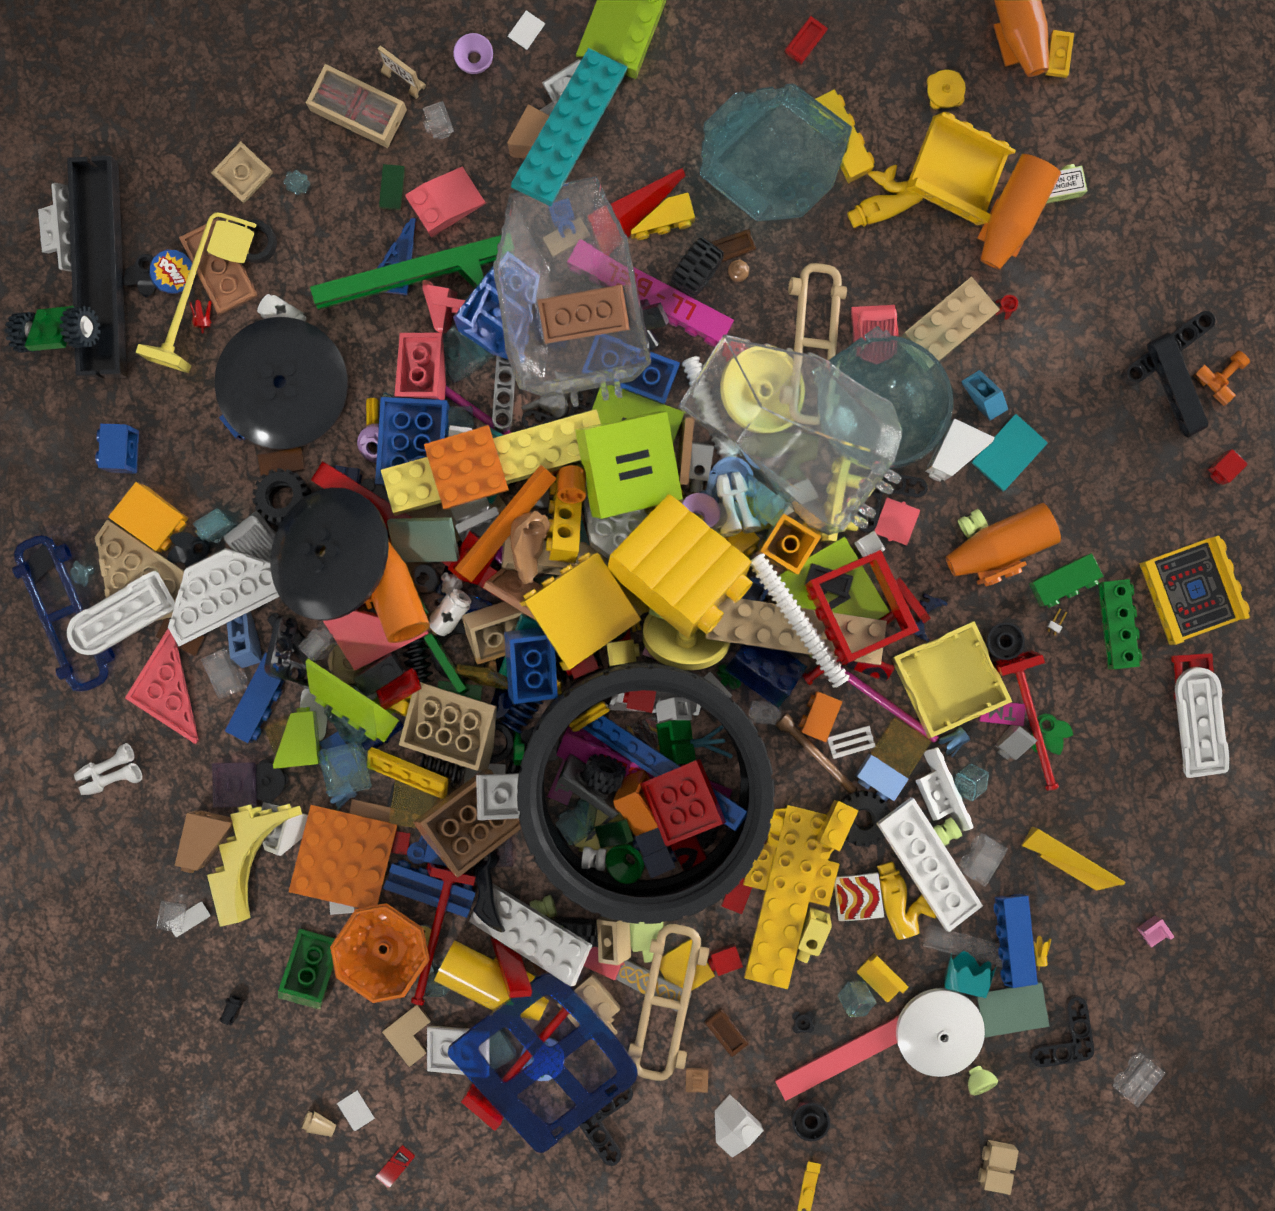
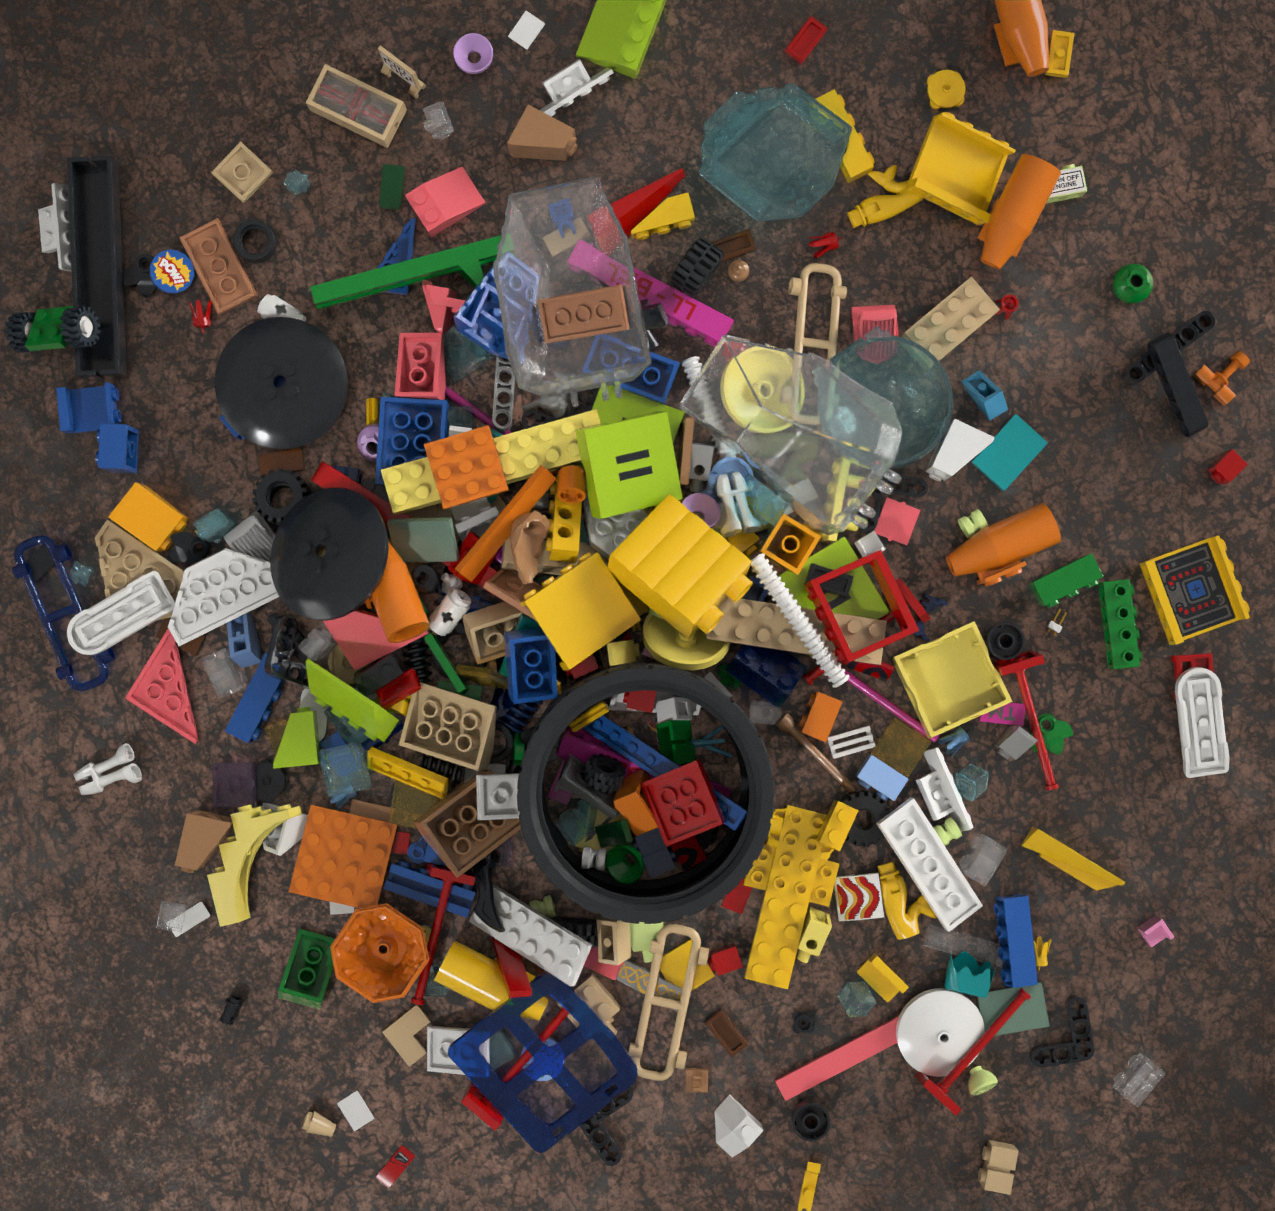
light yellow piece [136,212,257,373] -> none
teal plate [511,48,627,206] -> none
none -> blue panel [56,382,121,434]
none -> red piece [808,232,842,258]
none -> red tile [914,988,1031,1116]
none -> green piece [1112,264,1153,304]

